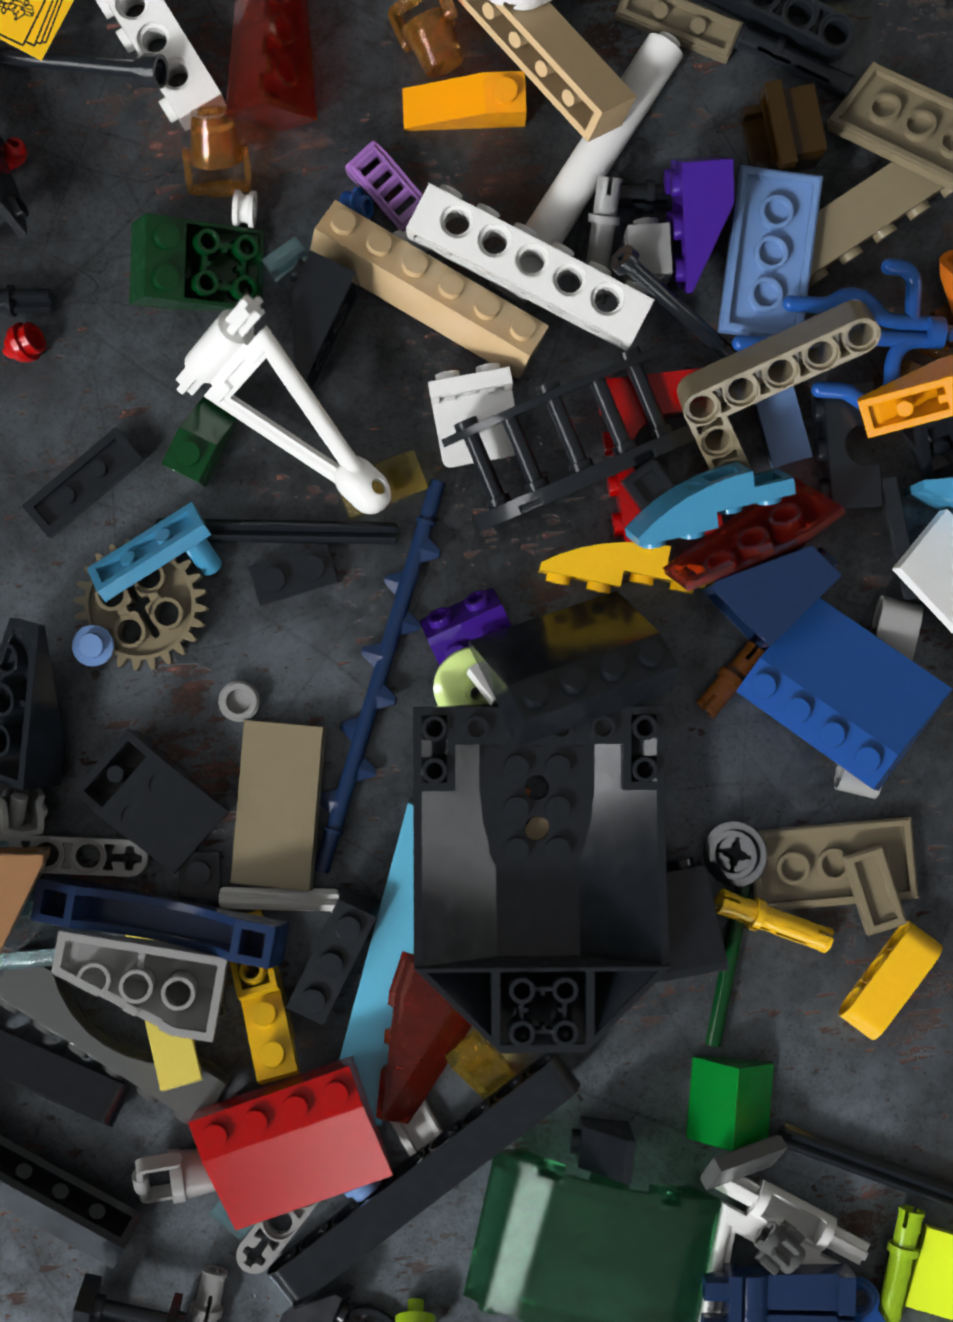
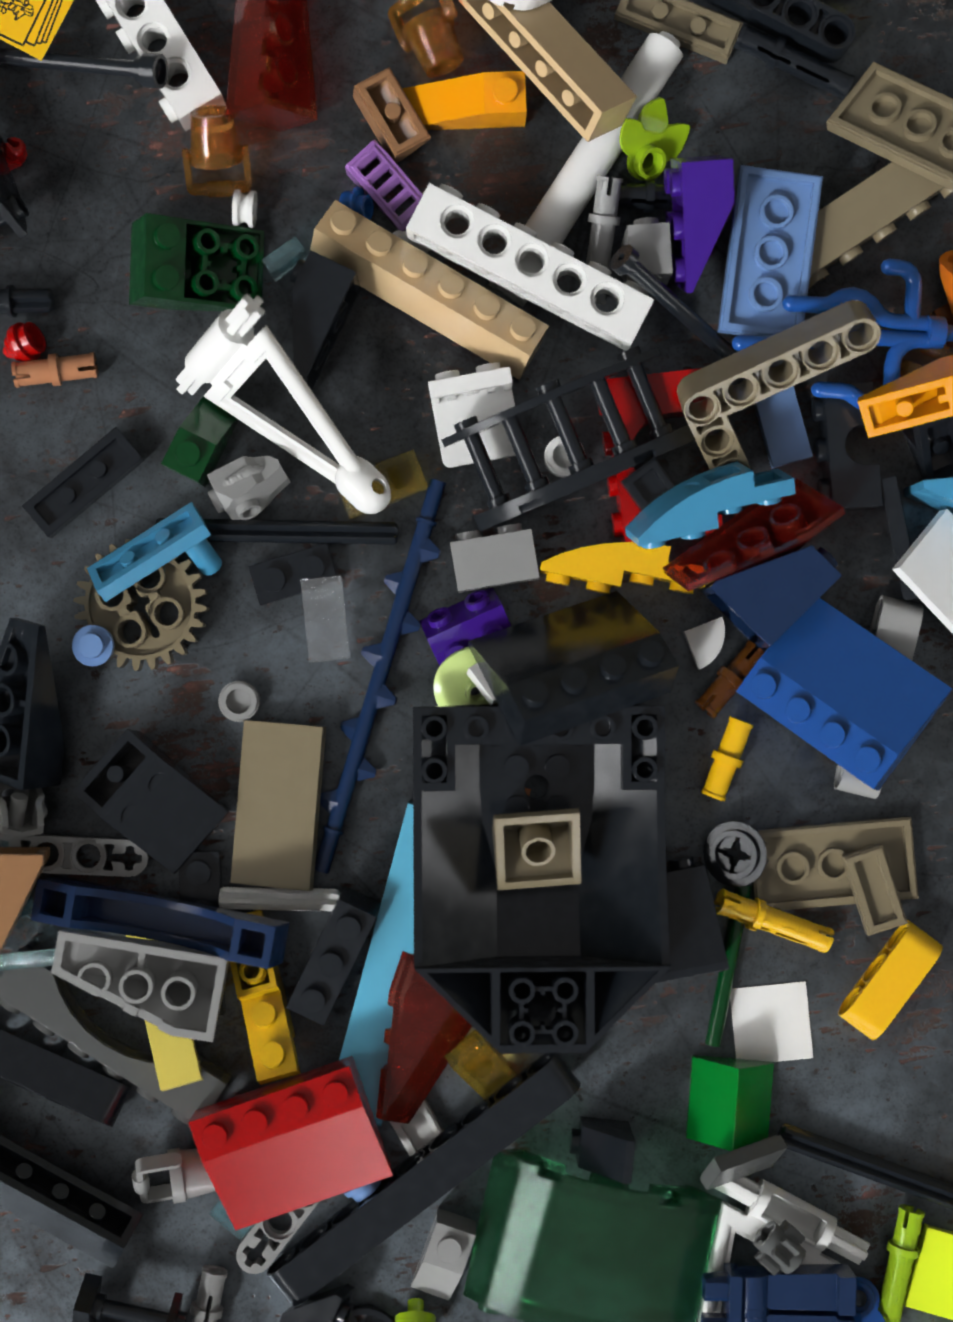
dark brown plate [739,79,828,172] -> none
none -> nougat pin [11,352,99,388]
none -> light grey hand [207,456,291,520]
none -> clear slope [300,576,350,663]
none -> medium nougat slope [353,67,431,164]
none -> light grey slope [411,1208,476,1300]
none -> light grey brick [450,523,540,593]
none -> dark tan slope [492,808,581,890]
none -> white tile [544,436,585,478]
none -> lime plate [619,97,690,181]
none -> white tile [683,617,725,670]
none -> yellow pin [701,716,754,802]
none -> white sticker [730,981,813,1062]

